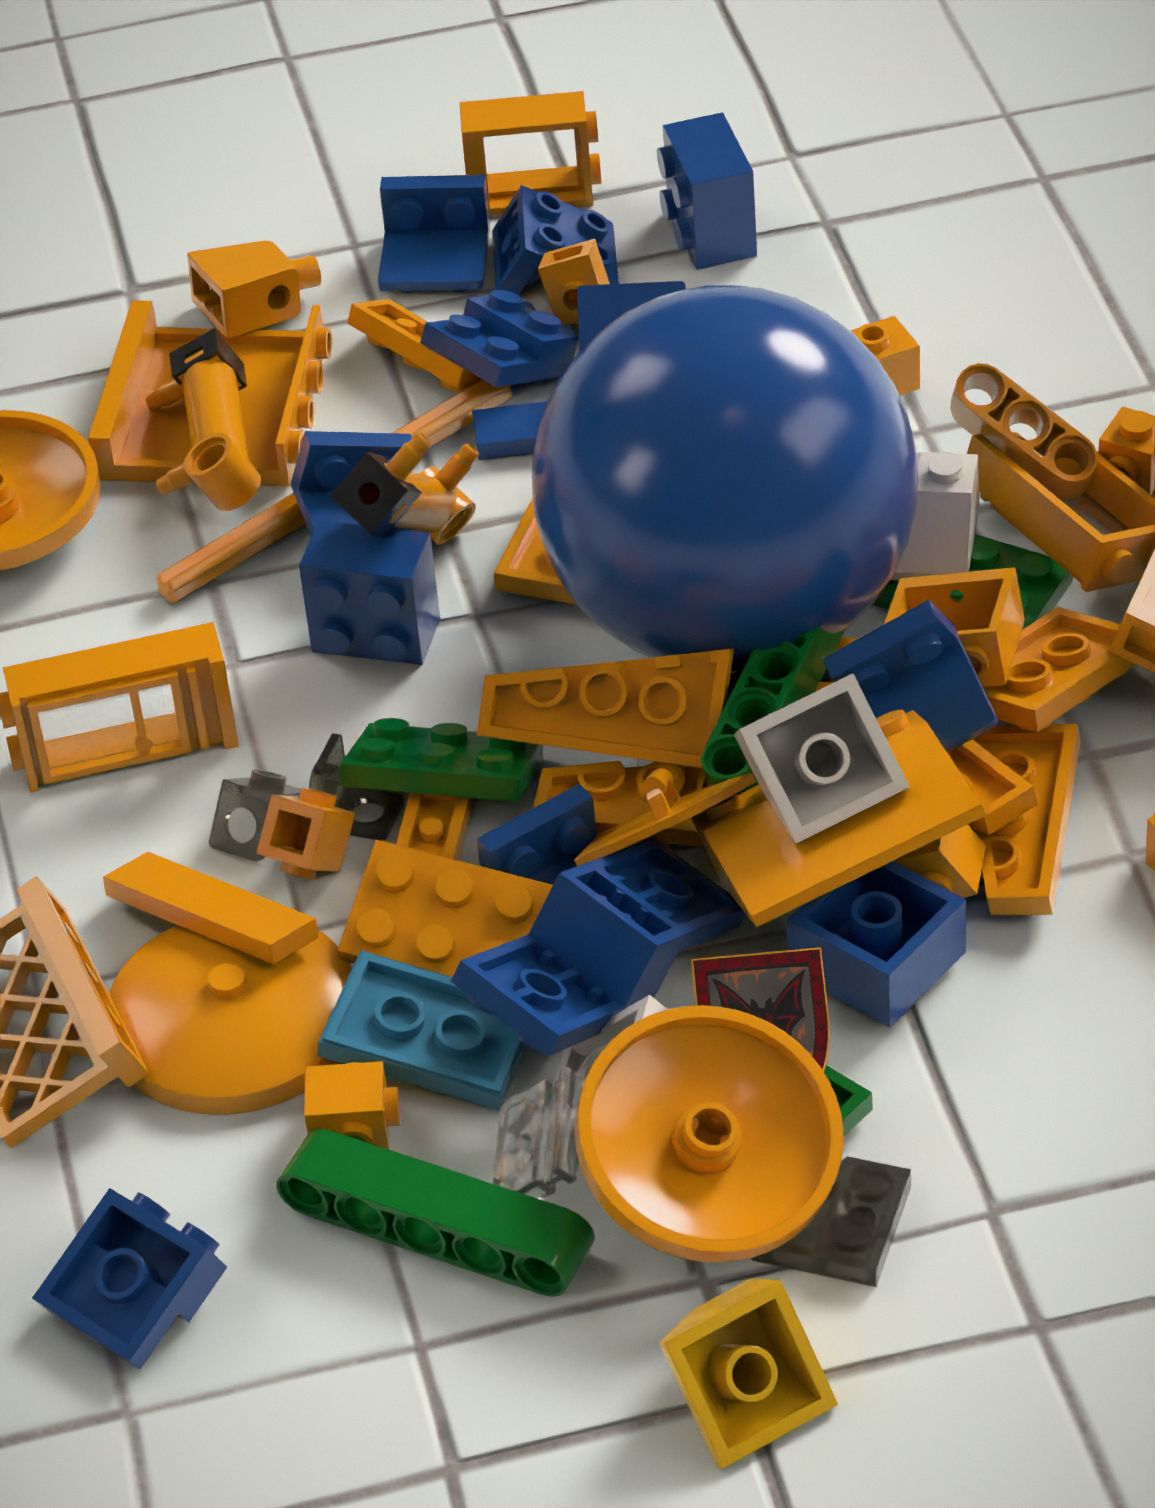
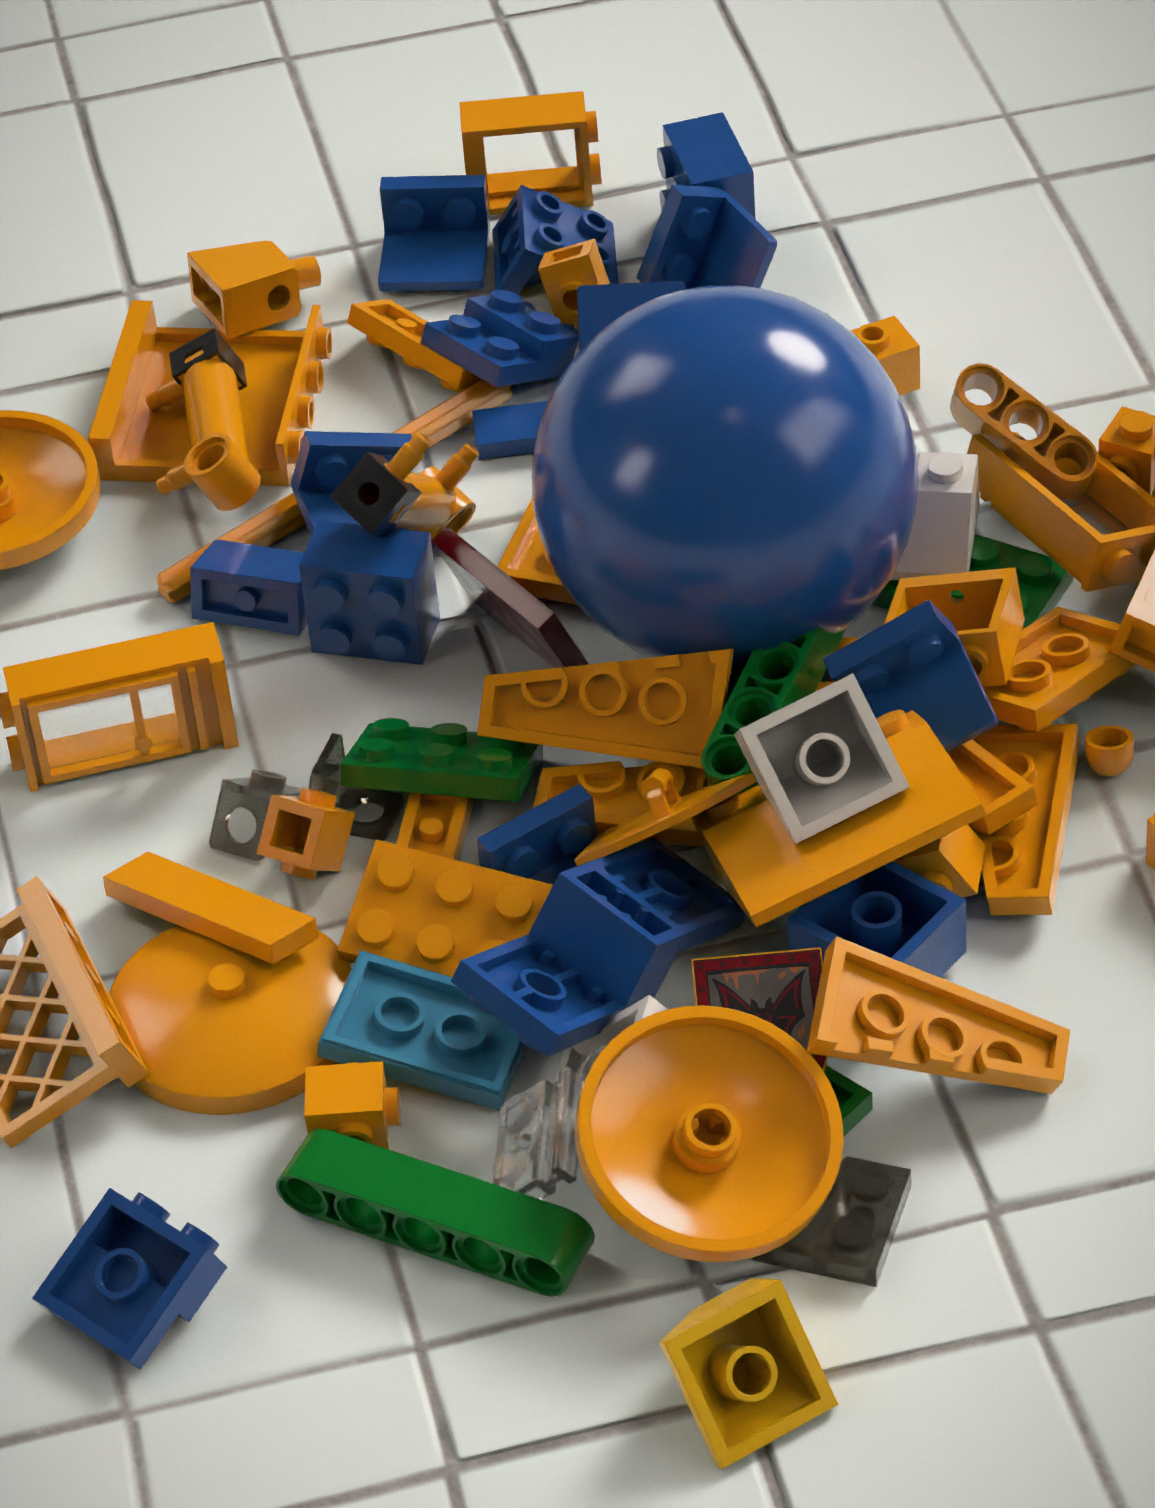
none -> blue panel [190,540,307,635]
none -> tile [431,527,589,668]
none -> blue bracket [636,185,777,289]
none -> light orange wing [806,936,1070,1094]
none -> light orange hinge [1085,725,1134,777]

